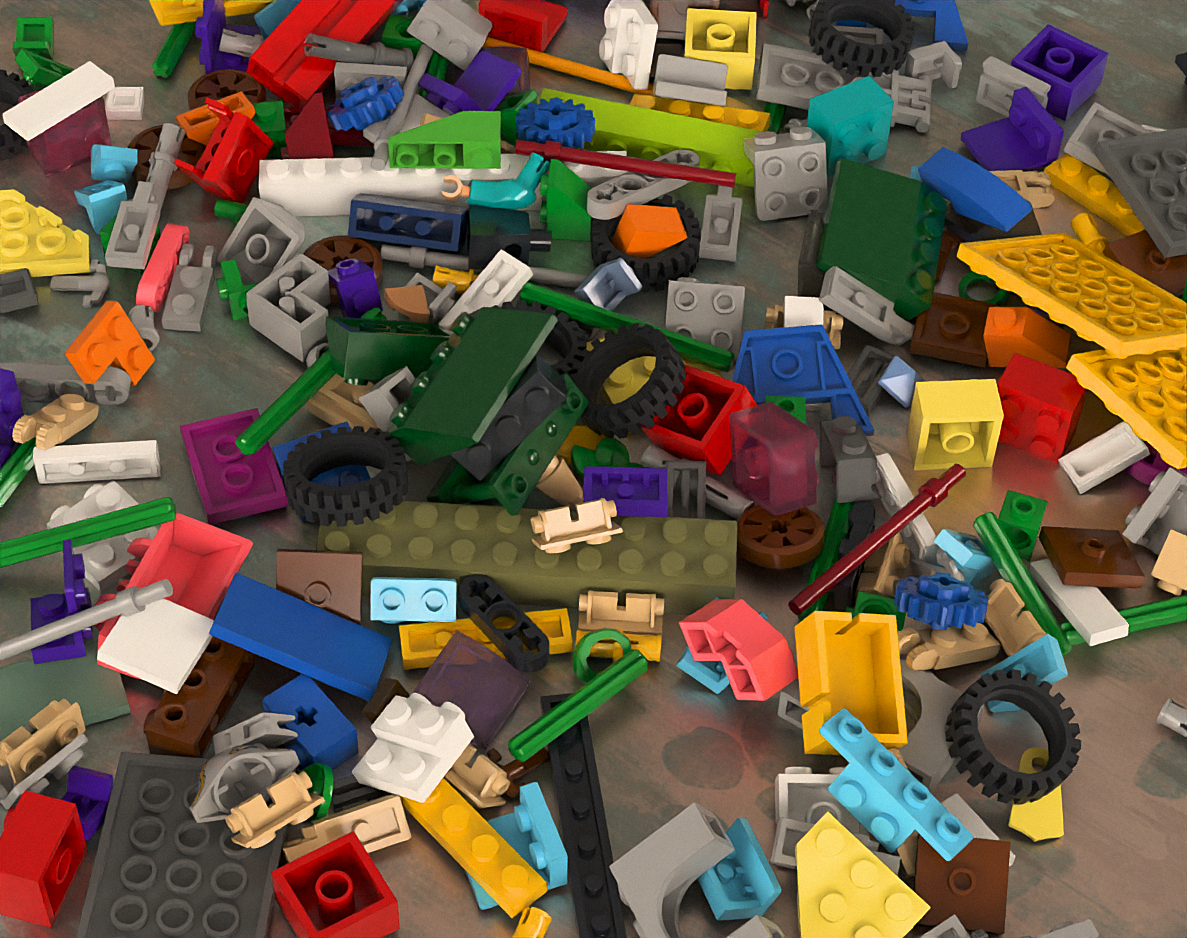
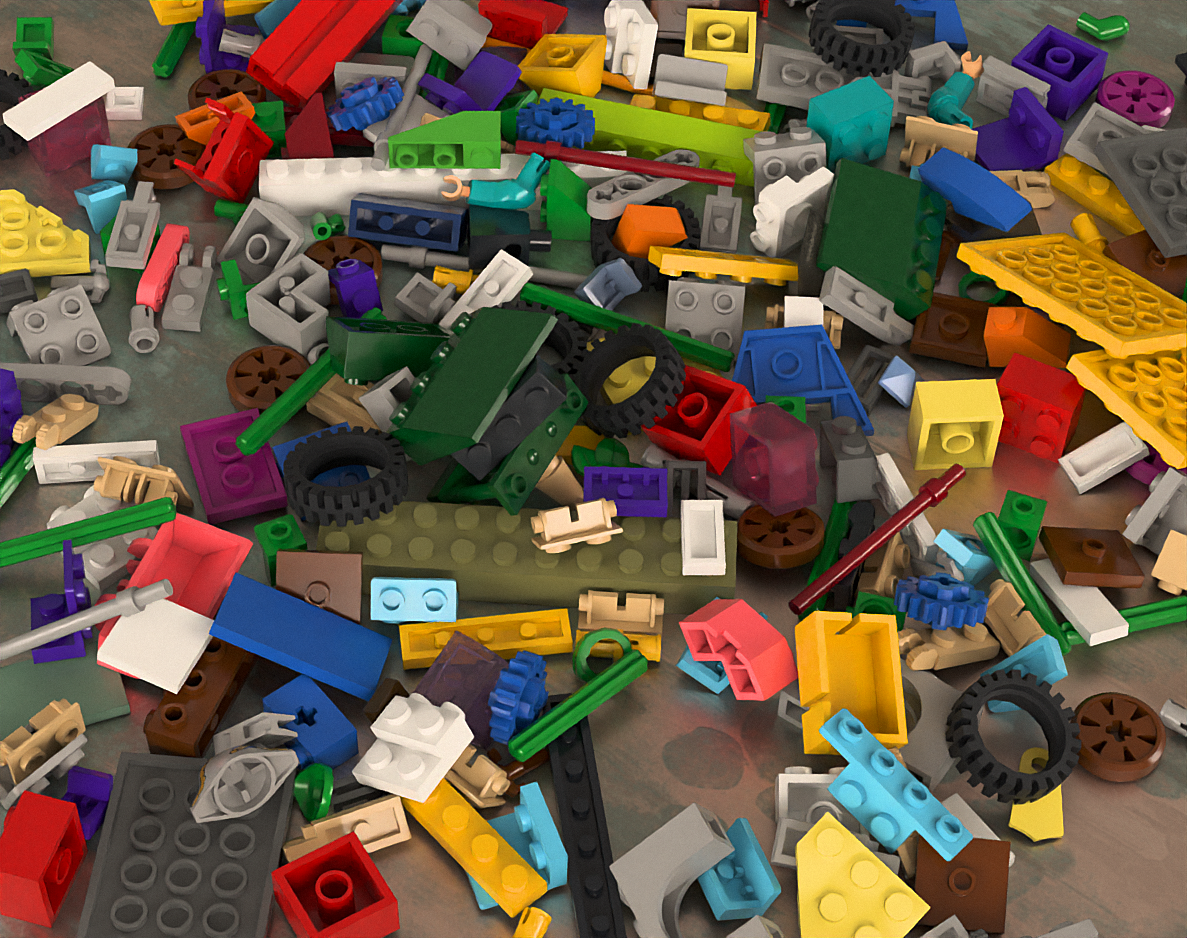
orange plate [64,301,155,386] -> none
light grey pin [146,123,186,210] -> none
tan hinge [225,771,325,848] -> none
dark grey pin [304,33,413,76] -> none
medium nougat tile [384,285,430,323] -> none
black beam [459,574,549,673] -> none
none -> light grey bracket [6,284,111,366]
none -> tan hinge [94,456,194,507]
none -> reddish brown wheel [226,345,310,415]
none -> green bracket [254,514,308,587]
none -> green arm [310,212,346,240]
none -> blue gear [488,650,549,745]
none -> yellow slope [518,34,607,98]
none -> yellow plate [648,246,803,286]
none -> white tile [680,500,726,575]
none -> white plate [750,166,834,258]
none -> tan hinge [899,116,978,167]
none -> teal arm [927,51,984,129]
none -> reddish brown wheel [1070,692,1166,782]
none -> green arm [1076,12,1130,41]
none -> magenta wheel [1095,70,1175,128]

